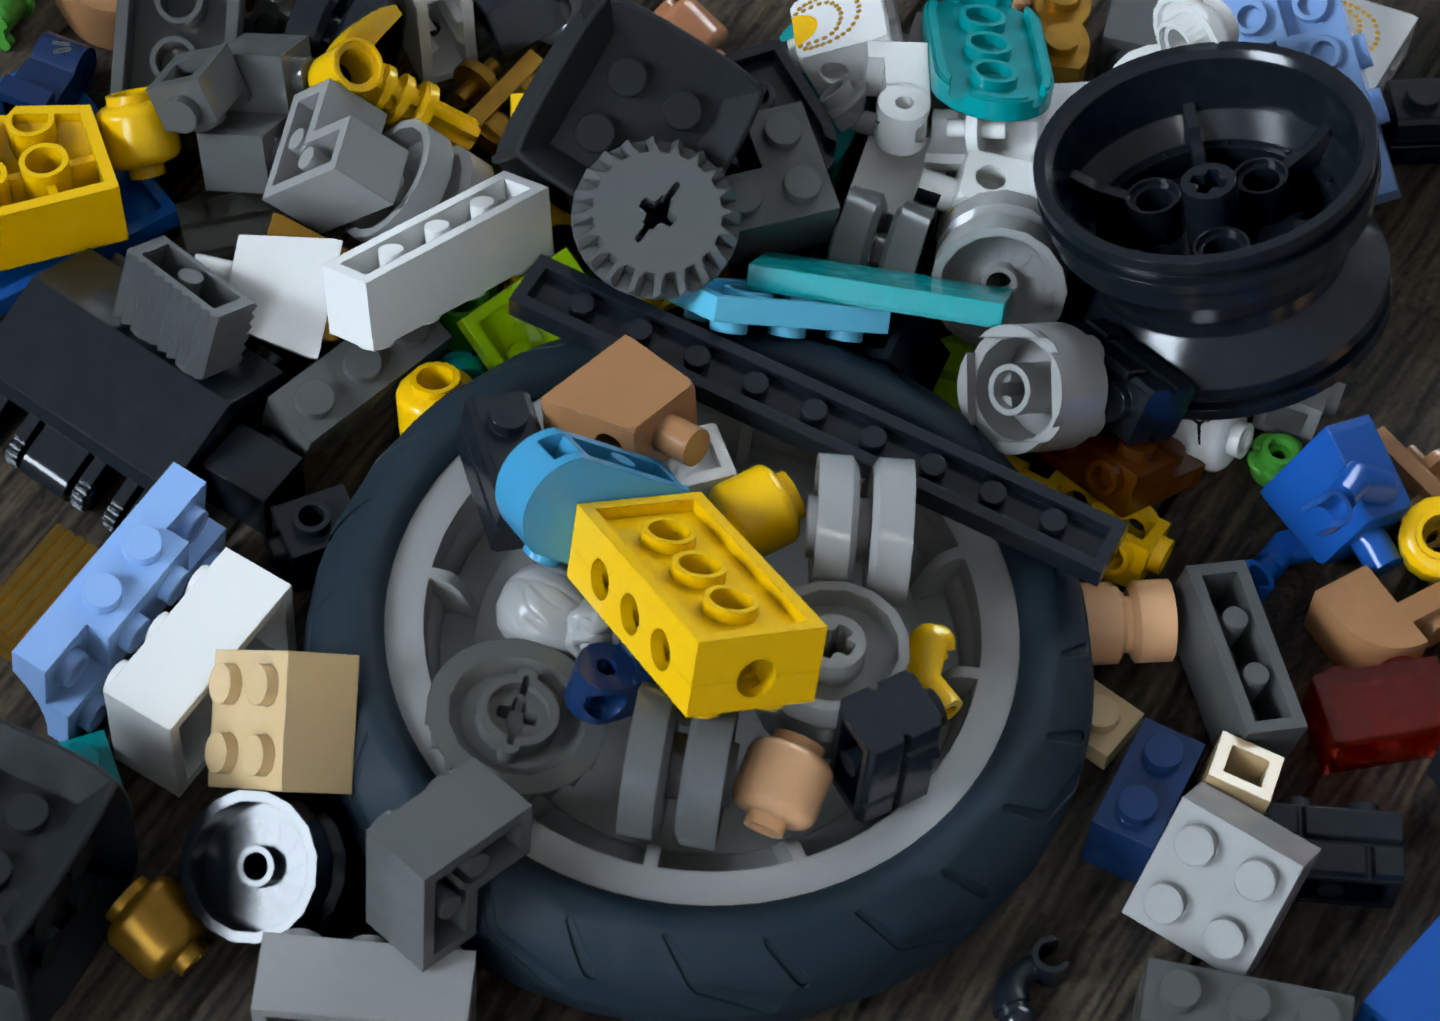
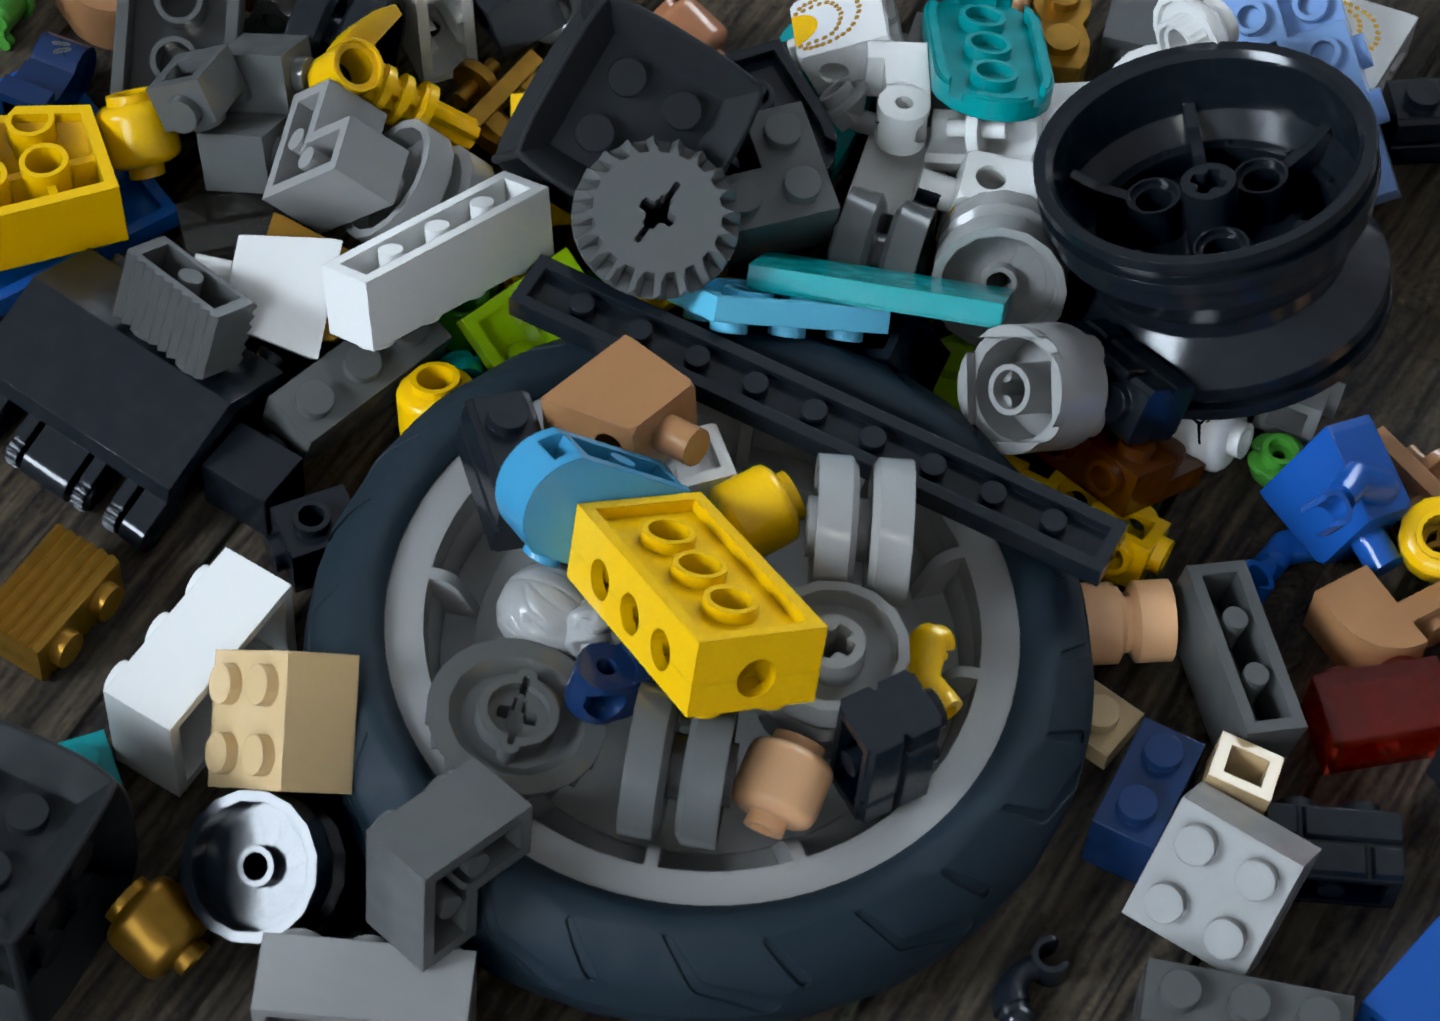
light blue bracket [12,462,226,742] -> none

